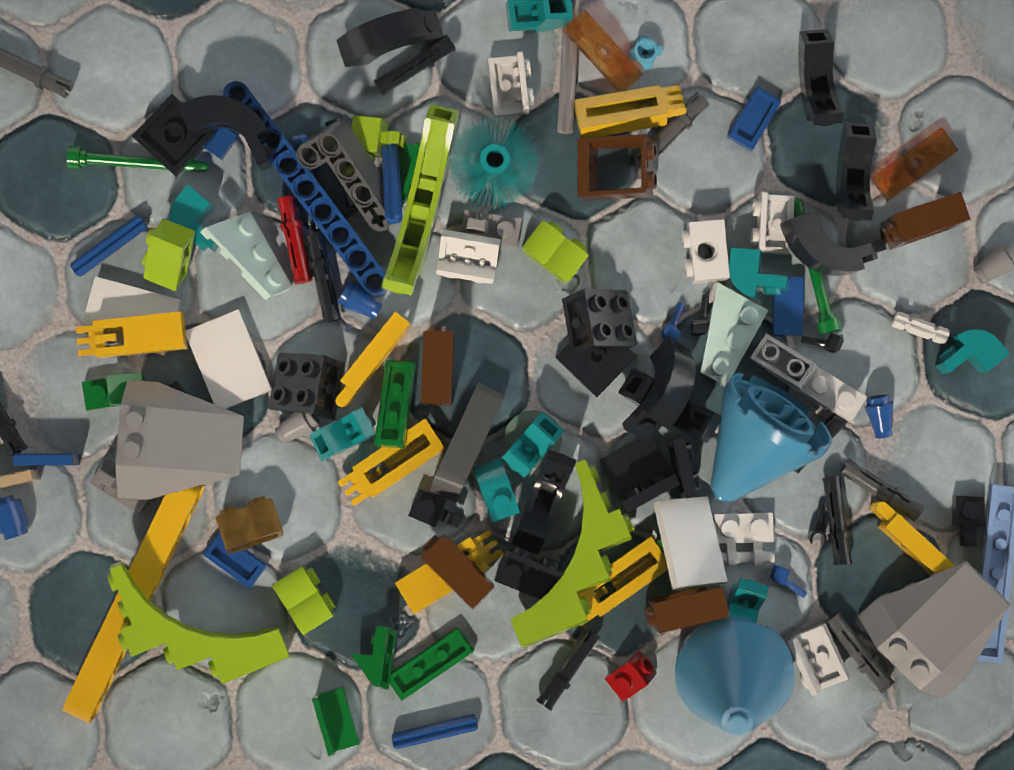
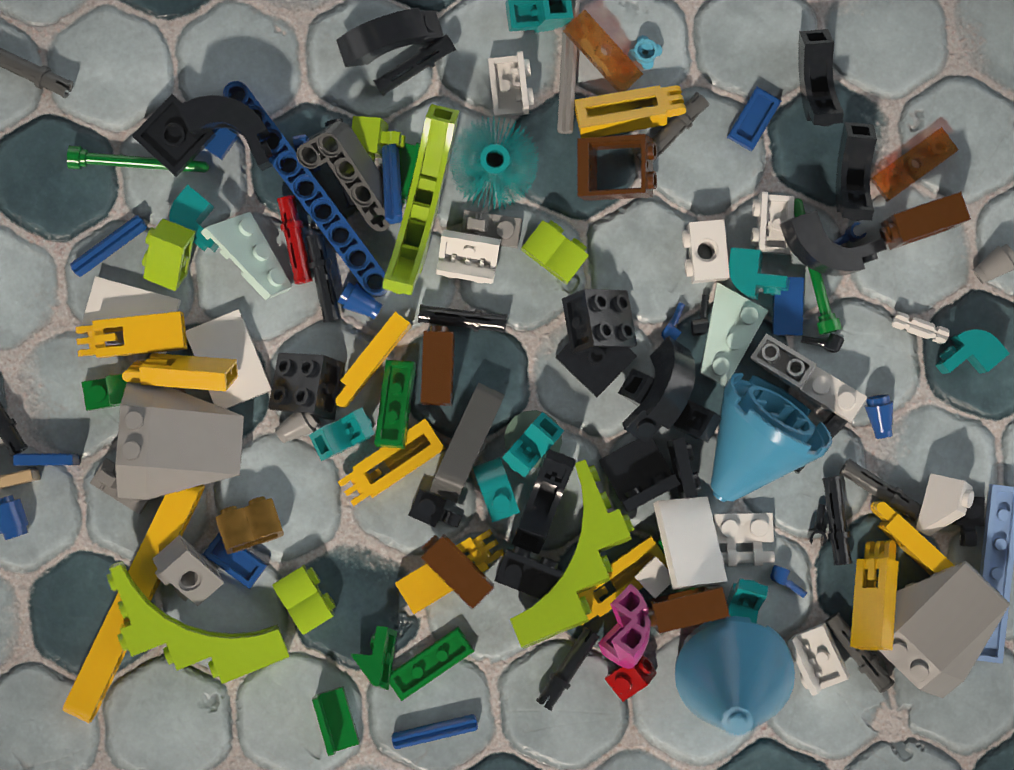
none -> yellow hinge [122,353,238,391]
none -> light grey brick [153,535,224,606]
none -> black pin [418,304,507,333]
none -> dark pink brick [598,584,650,669]
none -> white tile [634,556,671,598]
none -> blue hand [833,222,867,246]
none -> yellow hinge [850,540,898,650]
none -> white slope [916,474,974,536]

